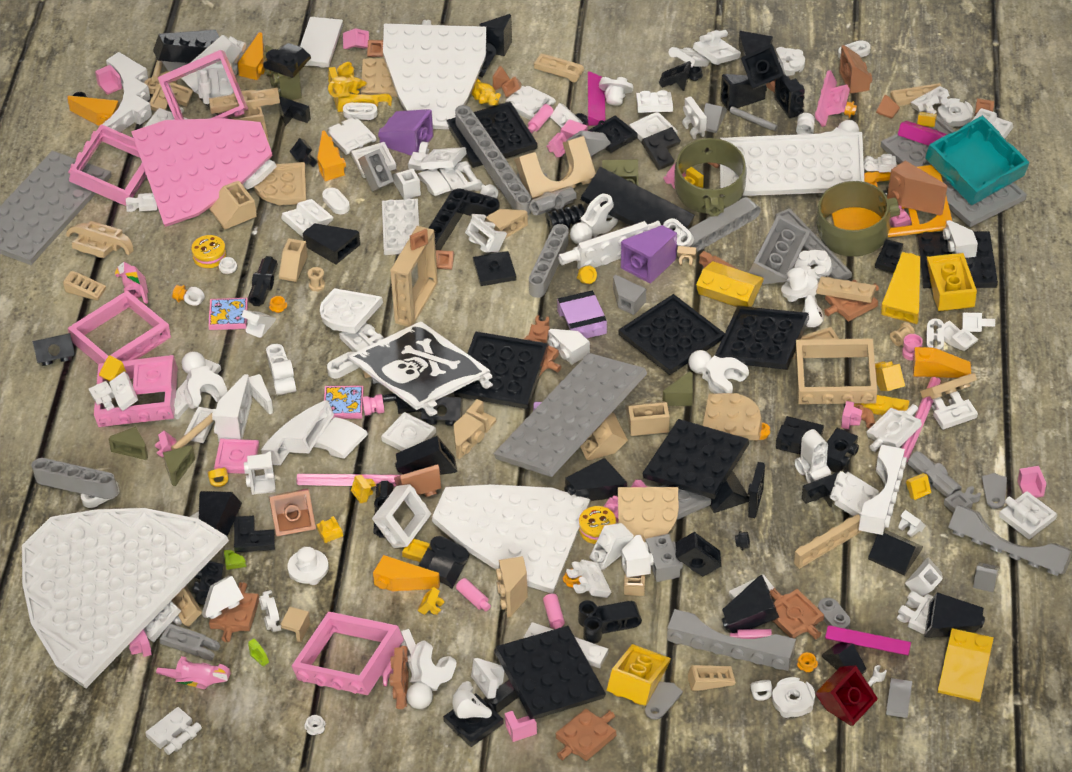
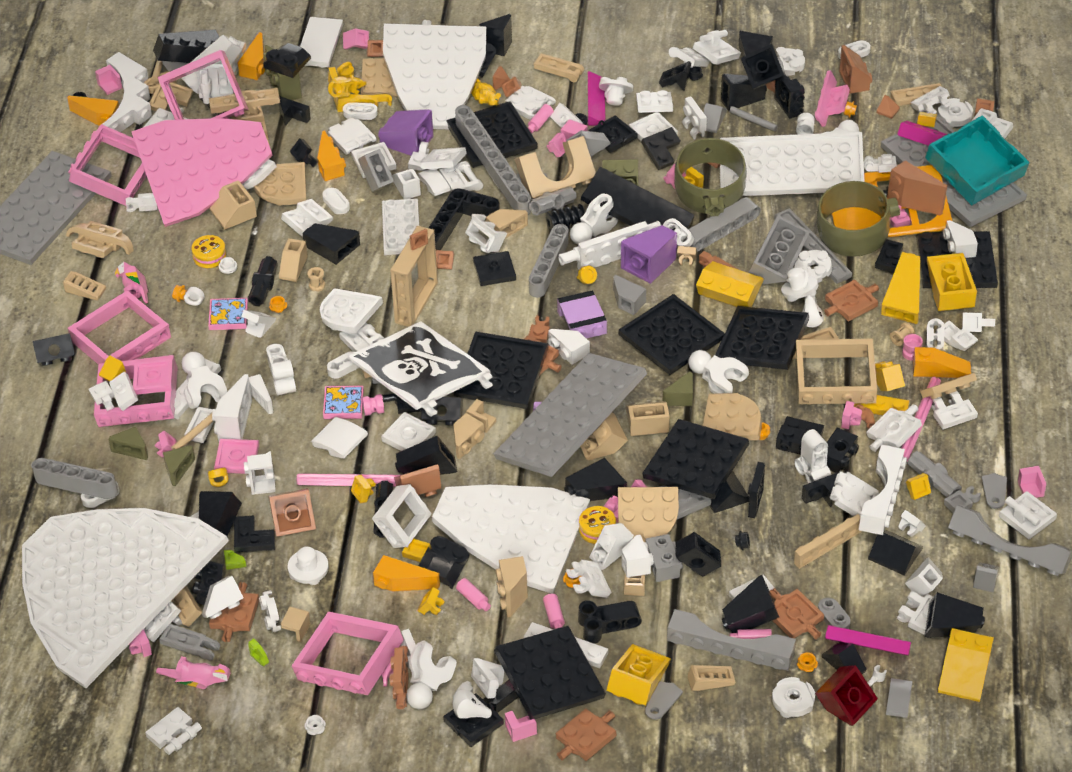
white slope [261,400,334,465] -> none
yellow tile [316,516,343,543] -> none
white tile [480,184,498,198] -> none
white tile [750,680,772,701] -> none
tan plate [816,276,876,303] -> none

